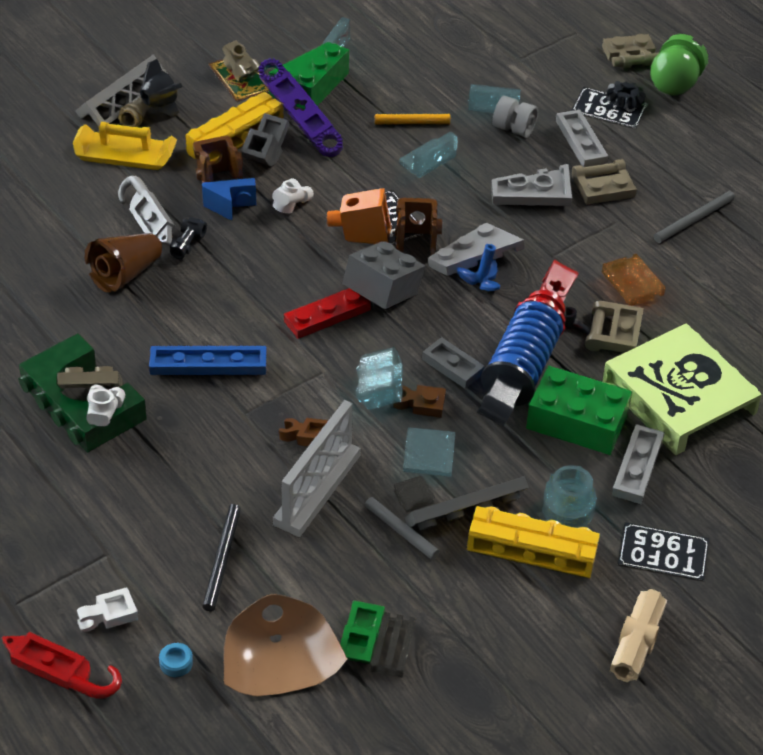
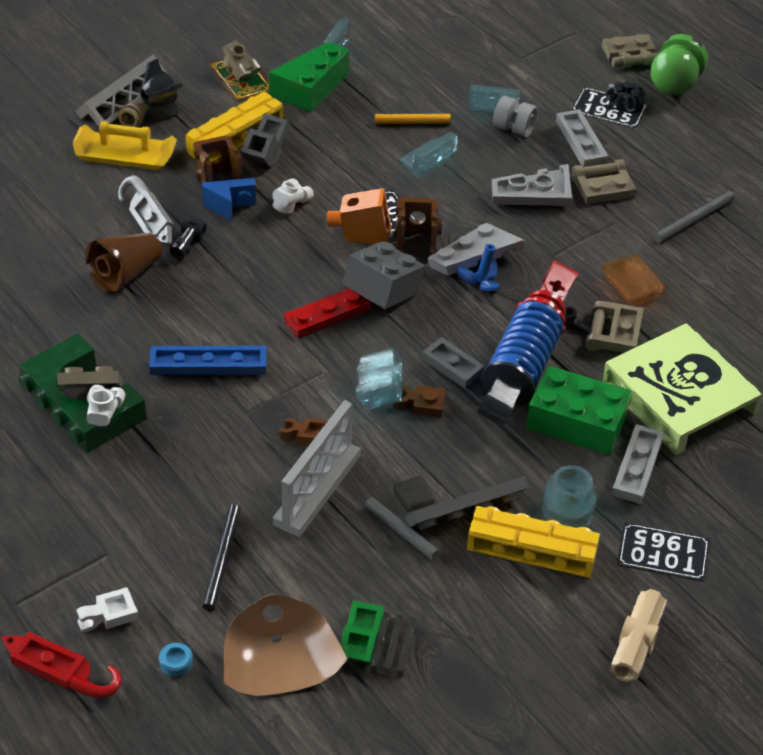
dark purple piece [259,58,343,157] -> none
clear light blue piece [403,428,455,476] -> none

